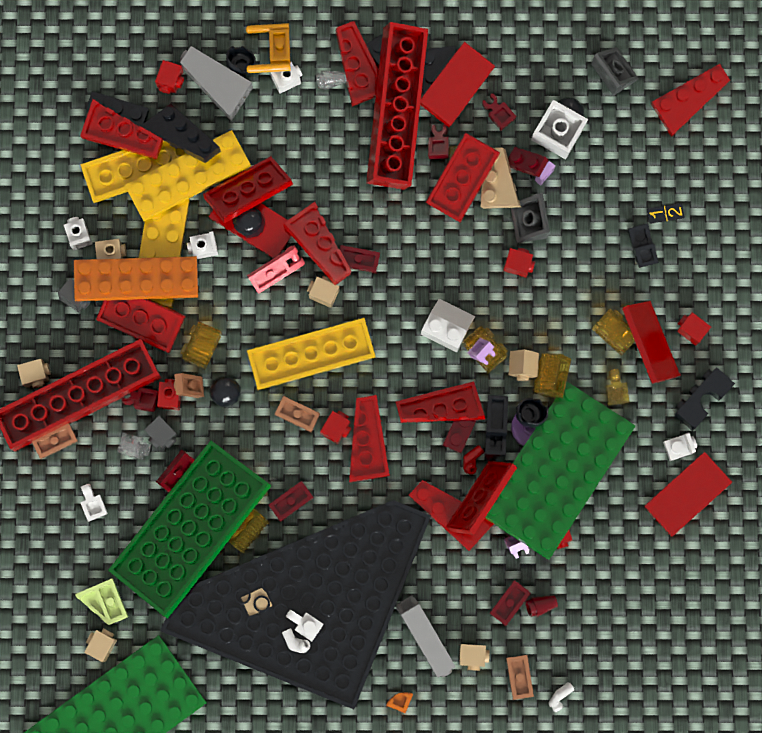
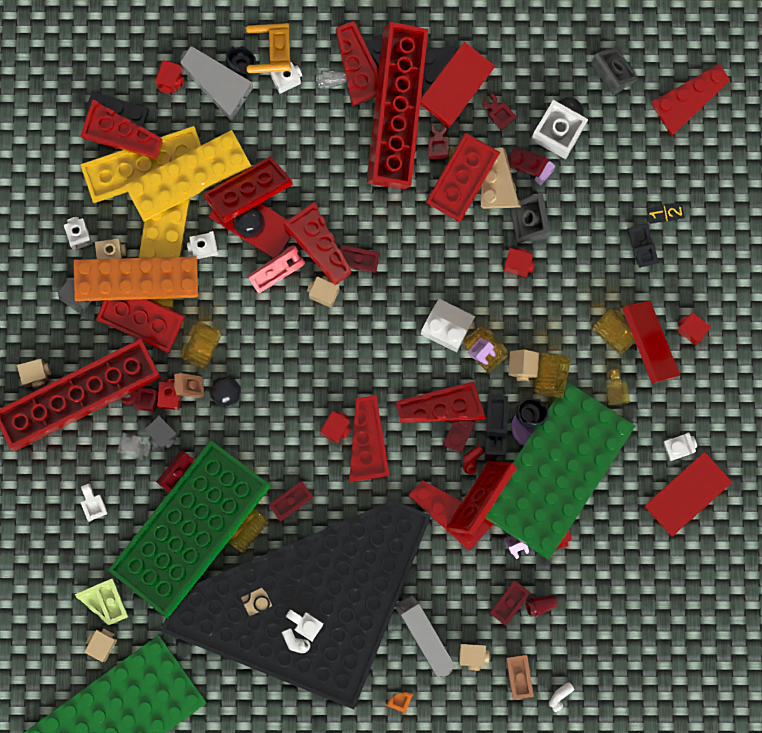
nougat plate [32,423,78,459] -> none
black wing [141,103,221,163] -> none
yellow plate [247,318,375,390] -> none
nougat plate [275,396,320,433] -> none
black arch [674,367,735,431] -> none

